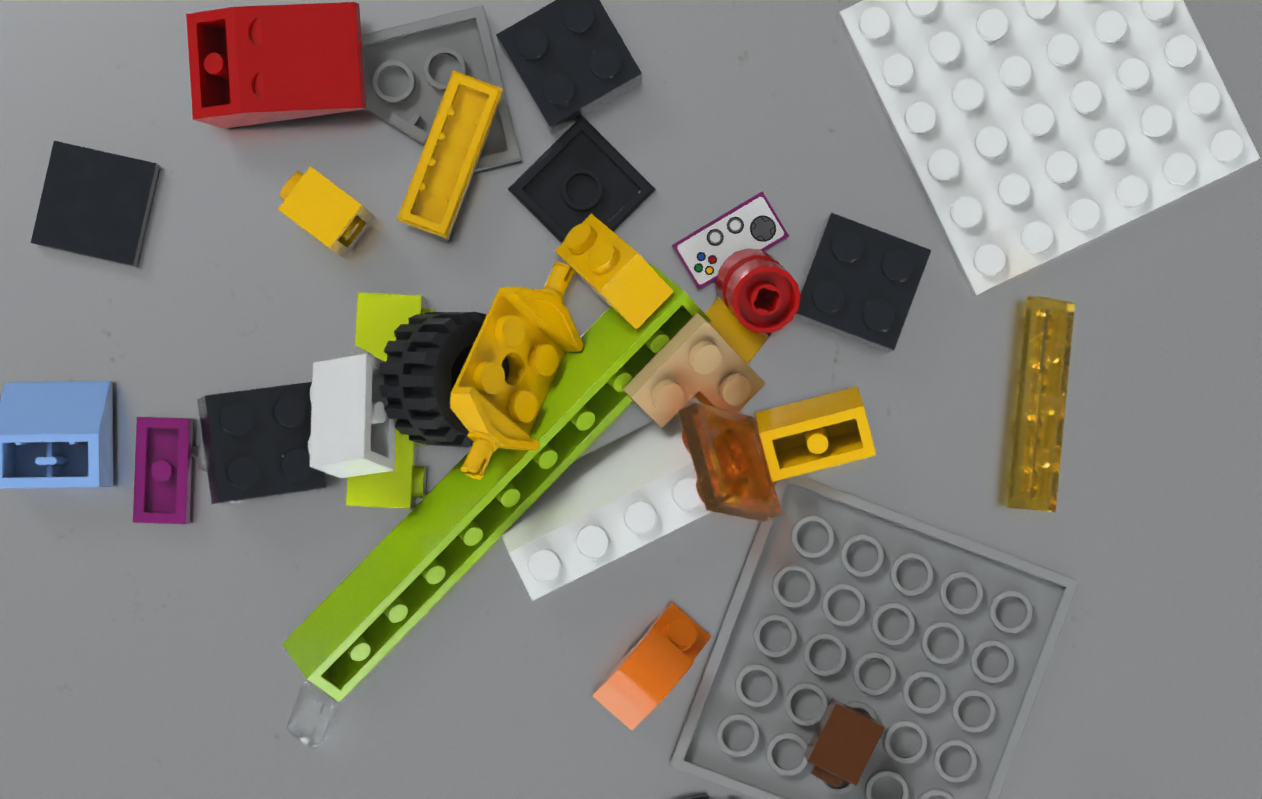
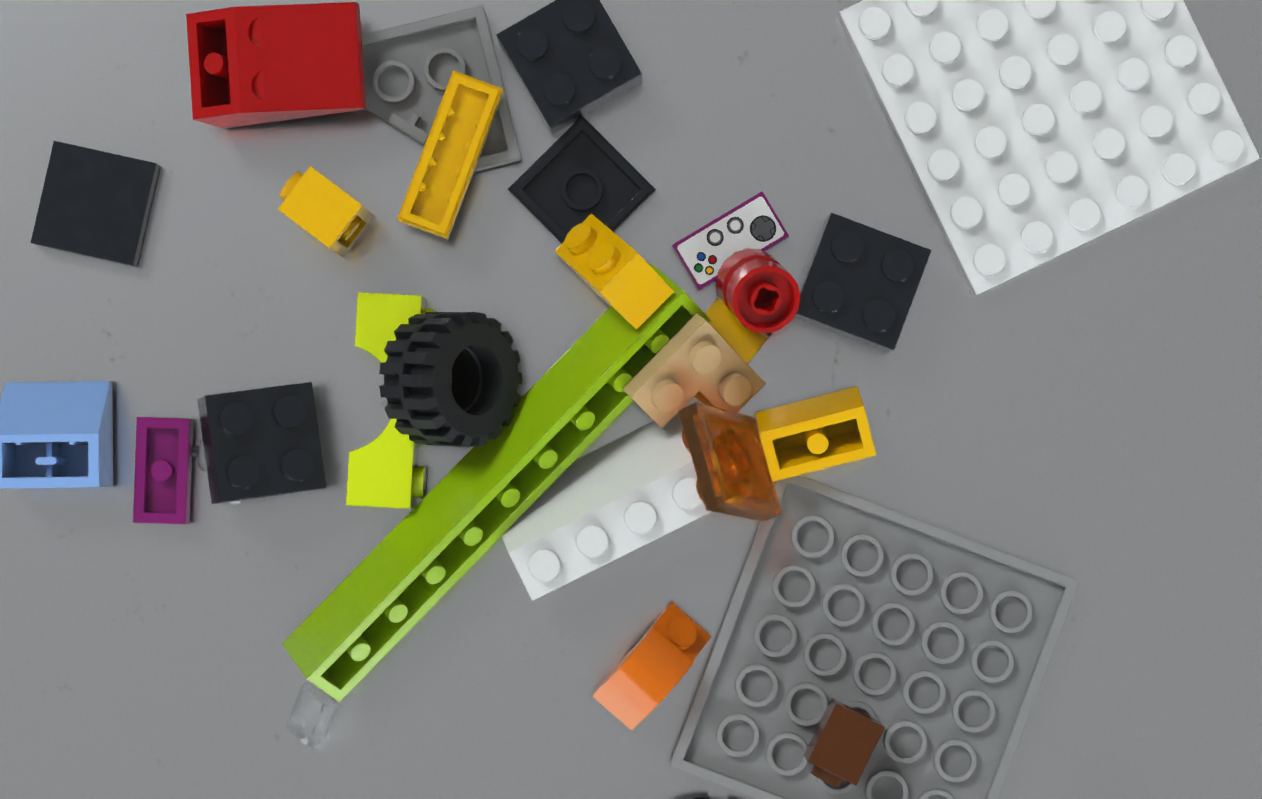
white brick [308,353,396,478] -> none
yellow plate [450,262,584,479] -> none
clear yellow plate [1007,296,1075,512] -> none

